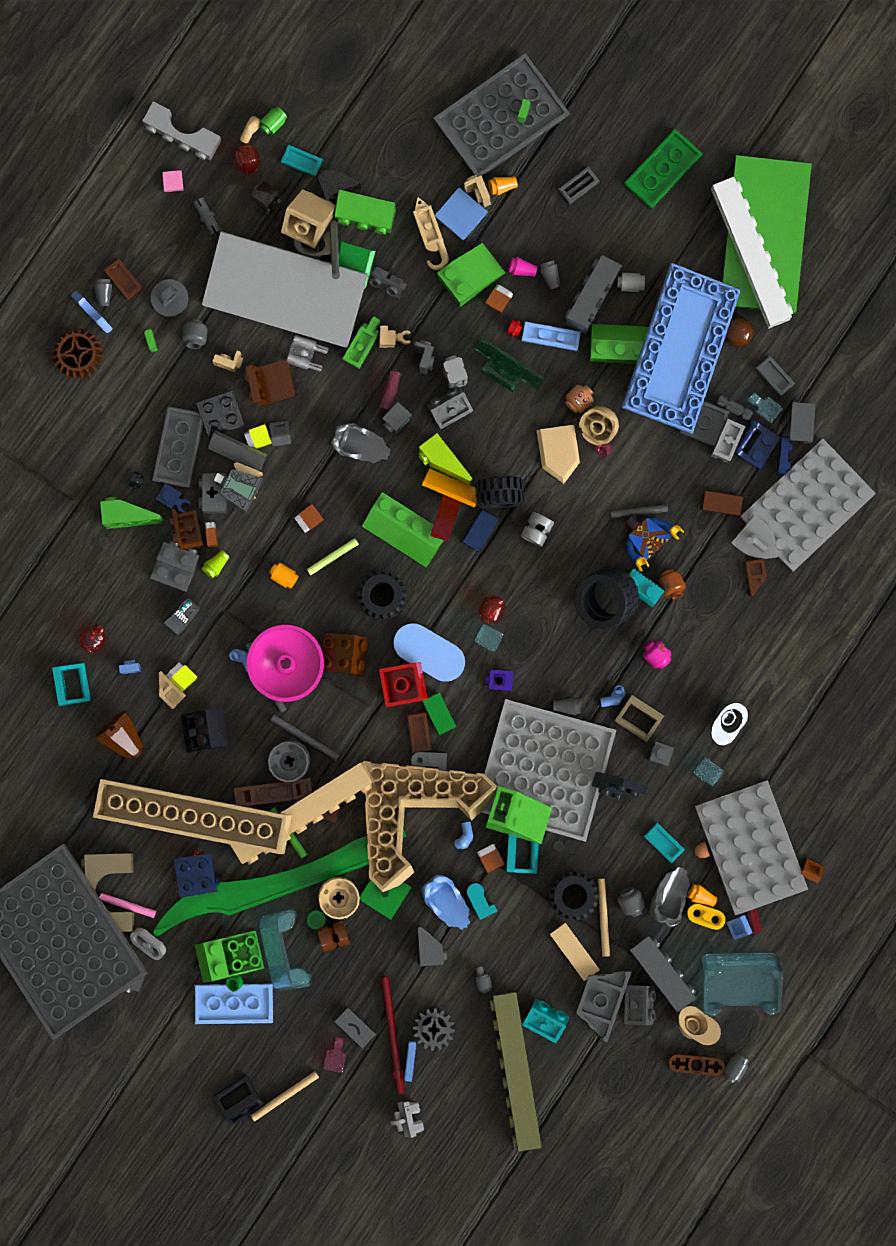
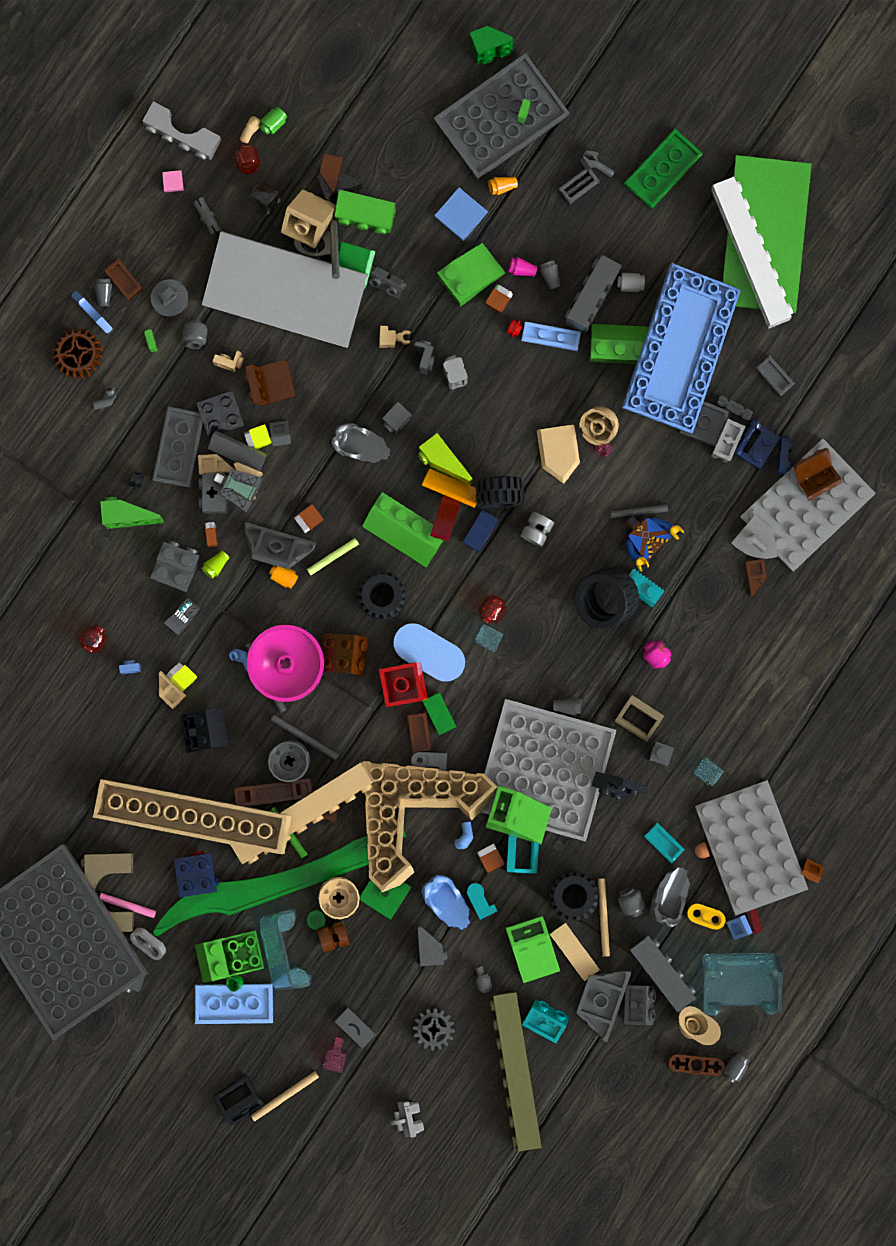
teal tile [52,663,91,707] -> none
reddish brown cone [95,710,143,759] -> none
dark blue plate [156,483,192,513] -> none
reddish brown bracket [170,509,203,550] -> none
teal tile [281,145,323,178] -> none
clear piece [286,335,328,372] -> none
bright green hinge [343,316,380,369] -> none
clear pink pin [380,370,402,410] -> none
dark red bar [381,977,405,1095] -> none
medium blue tile [404,1041,416,1082] -> none
tan plate [413,197,449,270] -> none
dark grey bracket [427,387,473,430] -> none
tan bracket [464,175,491,207] -> none
clear green bracket [475,337,544,393] -> none
dark purple brick [485,670,513,692] -> none
nougat head [565,385,594,413] -> none
medium blue arm [600,685,625,707] -> none
dark orange head [658,569,686,599] -> none
light orange cone [687,884,717,907] -> none
reddish brown tile [702,491,743,516] -> none
piece [711,703,748,745] -> none
reddish brown hair [725,317,753,347] -> none
clear light blue plate [747,393,783,424] -> none
dark grey panel [790,402,816,444] -> none
none -> dark grey arm [92,386,117,410]
none -> tan tile [198,454,234,475]
none -> dark grey wing [244,522,316,569]
none -> reddish brown tile [320,154,343,193]
none -> green slope [469,26,513,64]
none -> bright green slope [506,916,560,983]
none -> dark grey bar [580,151,614,177]
none -> reddish brown bracket [794,448,842,501]

